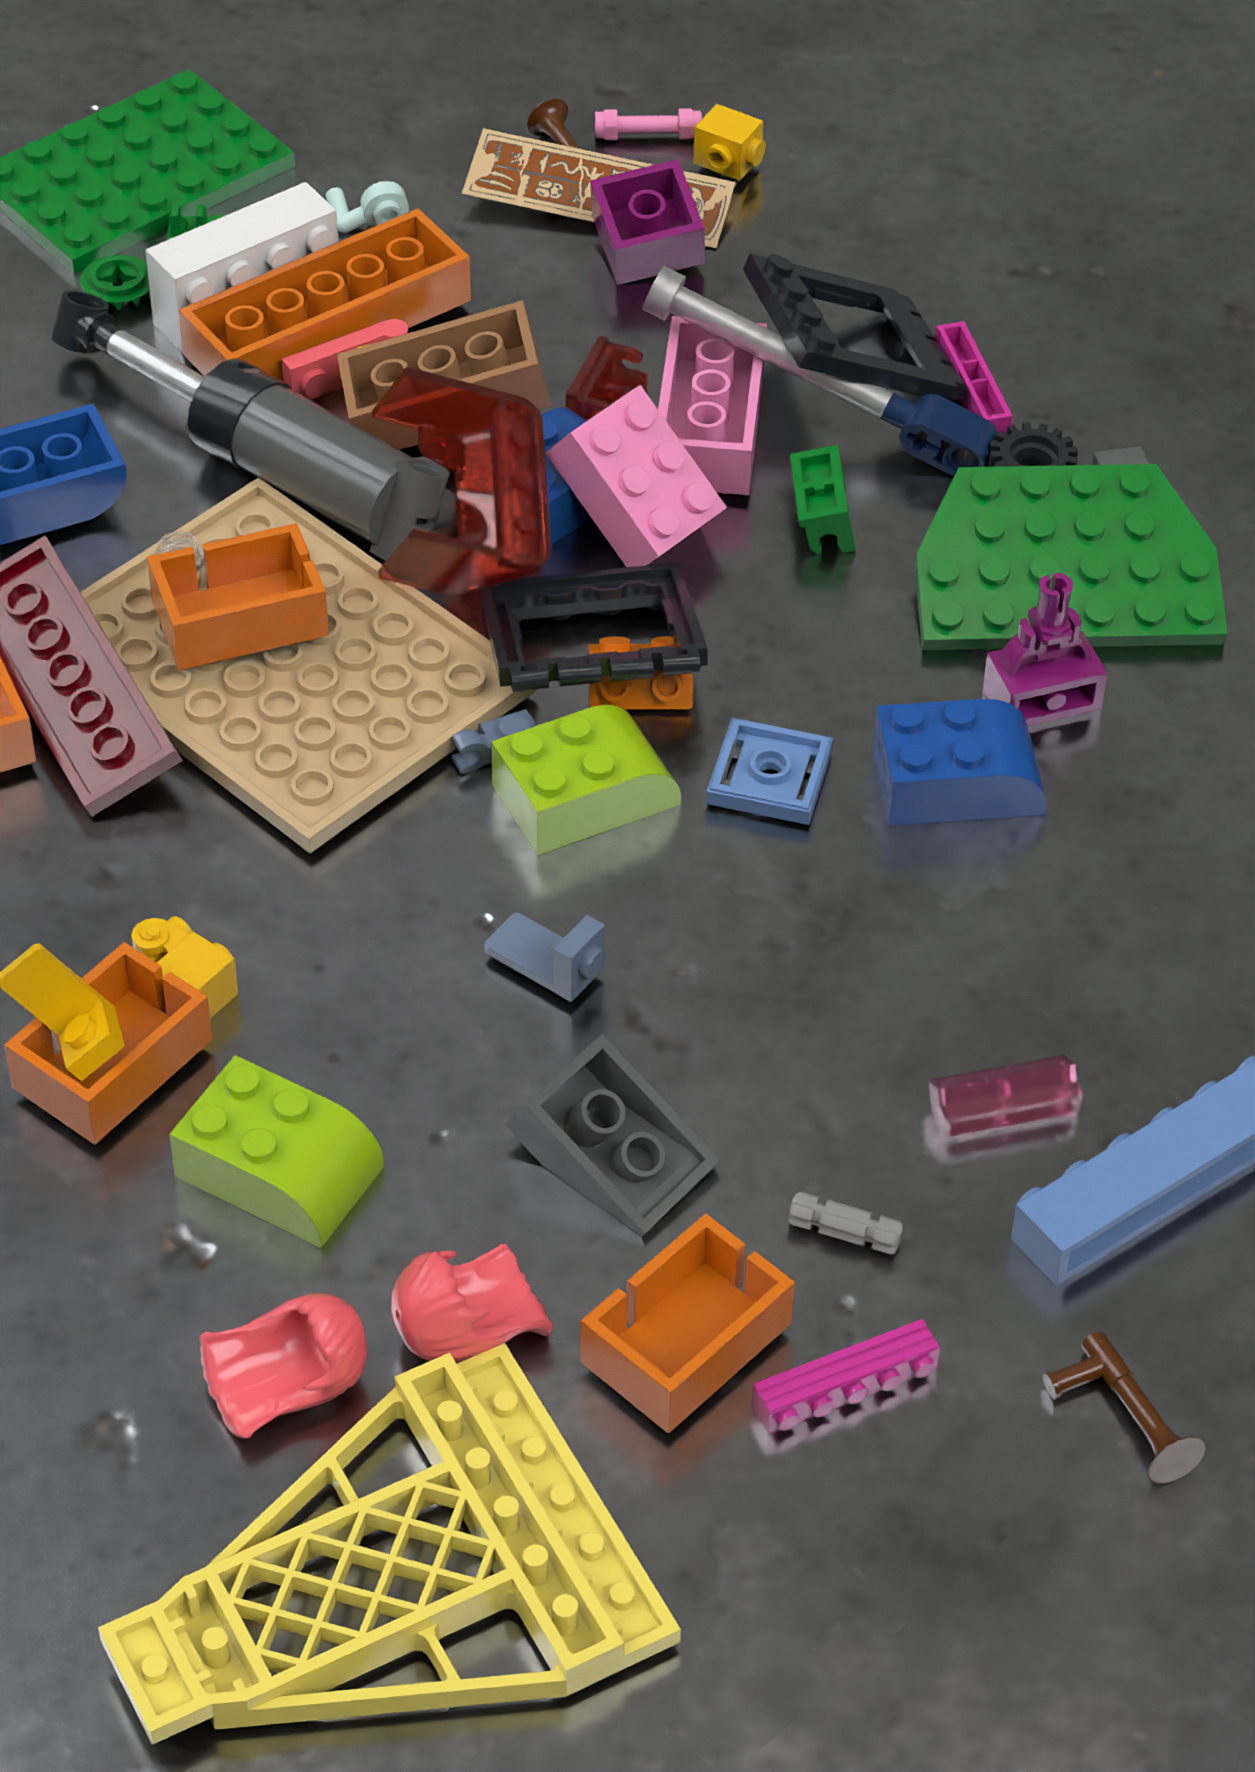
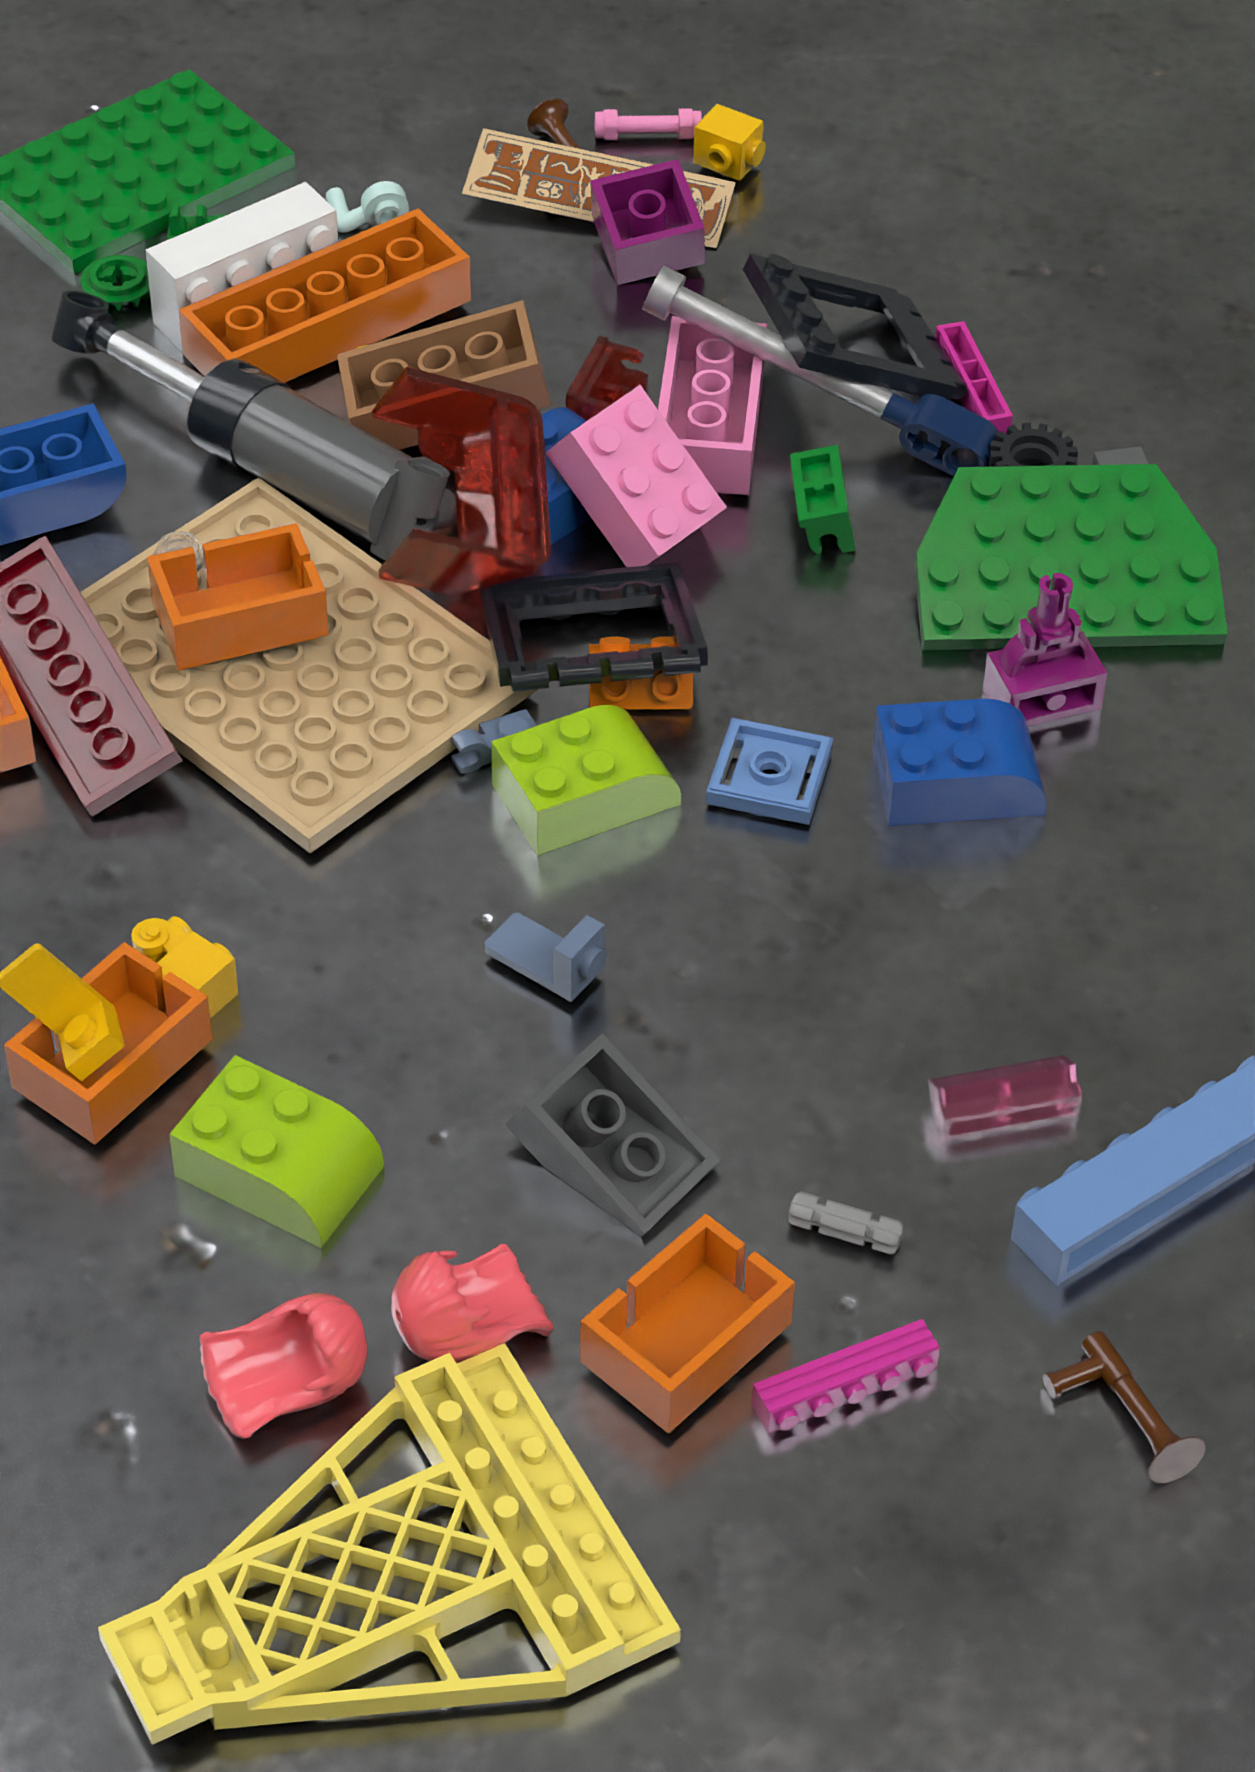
coral plate [282,319,408,400] -> none

